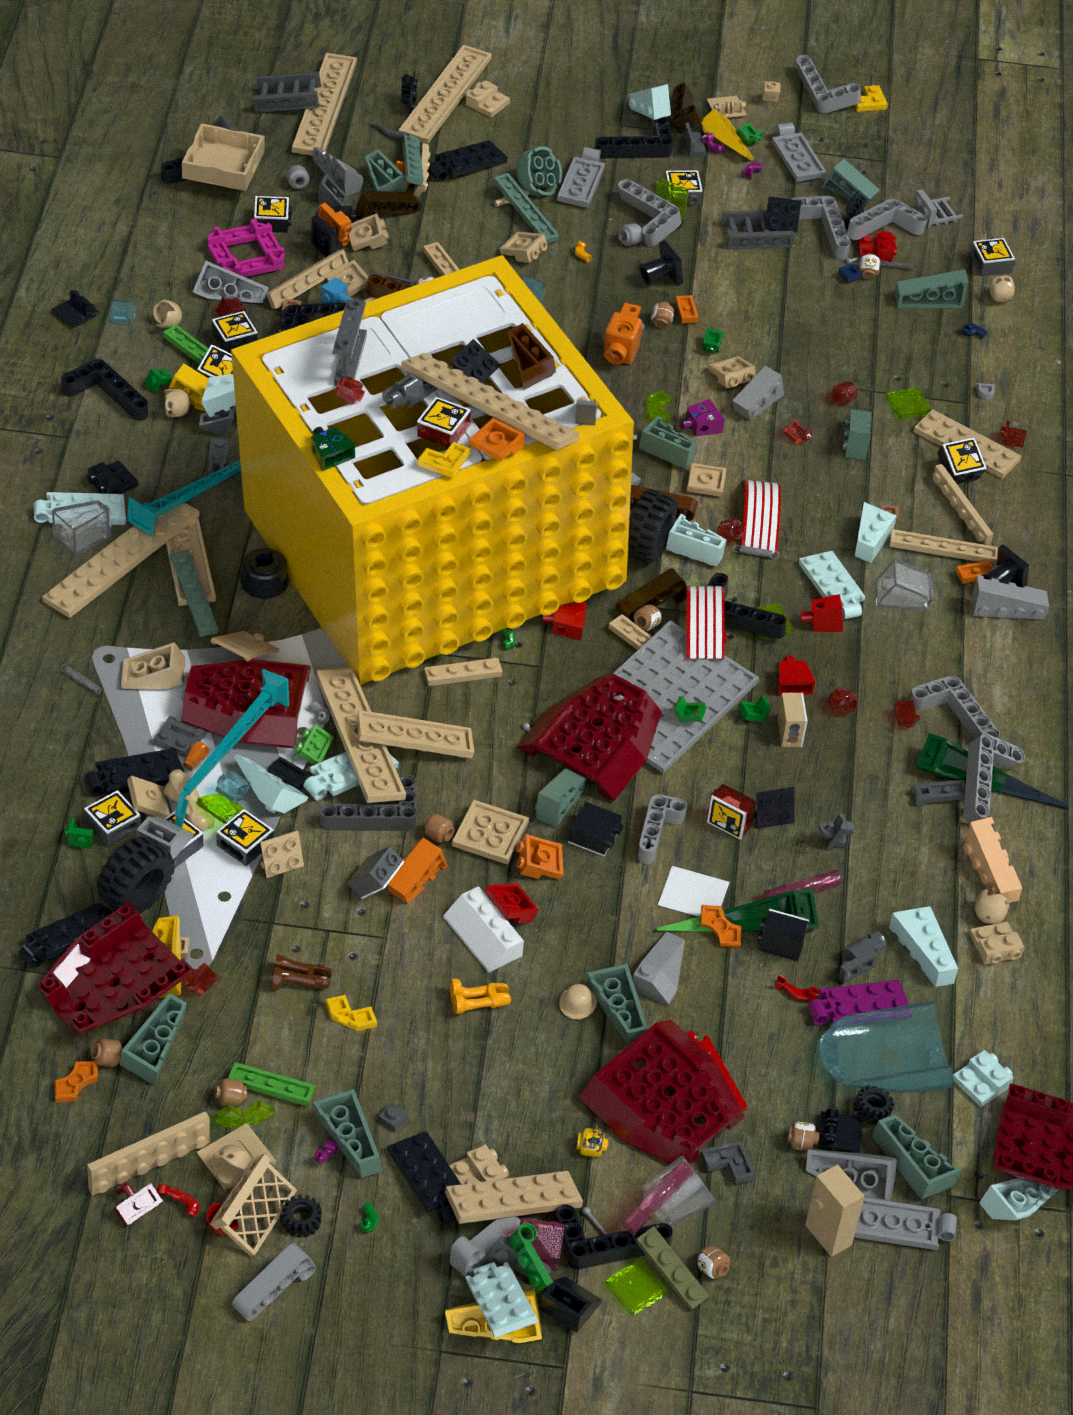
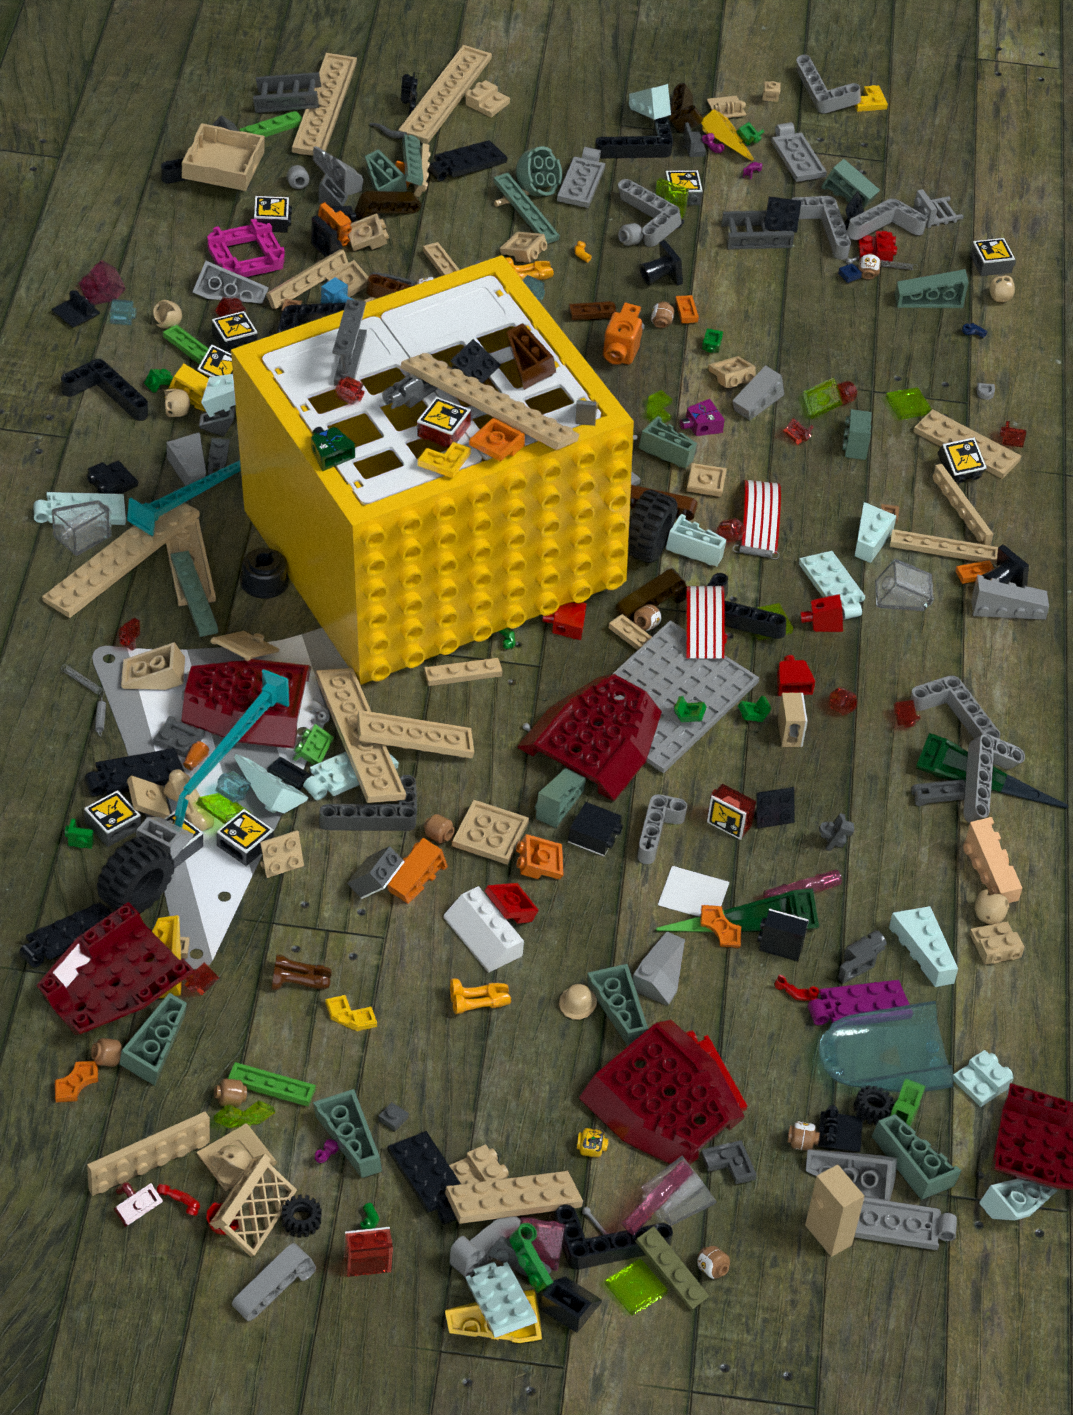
none -> clear pink slope [79,260,126,305]
none -> light grey piece [95,697,106,736]
none -> clear red bracket [119,617,140,651]
none -> light grey wedge [167,432,206,486]
none -> bright green plate [240,111,302,137]
none -> clear red piece [344,1227,393,1277]
none -> light orange piece [505,257,554,281]
none -> reddish brown plate [568,301,617,320]
none -> clear neon green tile [803,377,843,419]
none -> bright green brick [890,1078,926,1127]

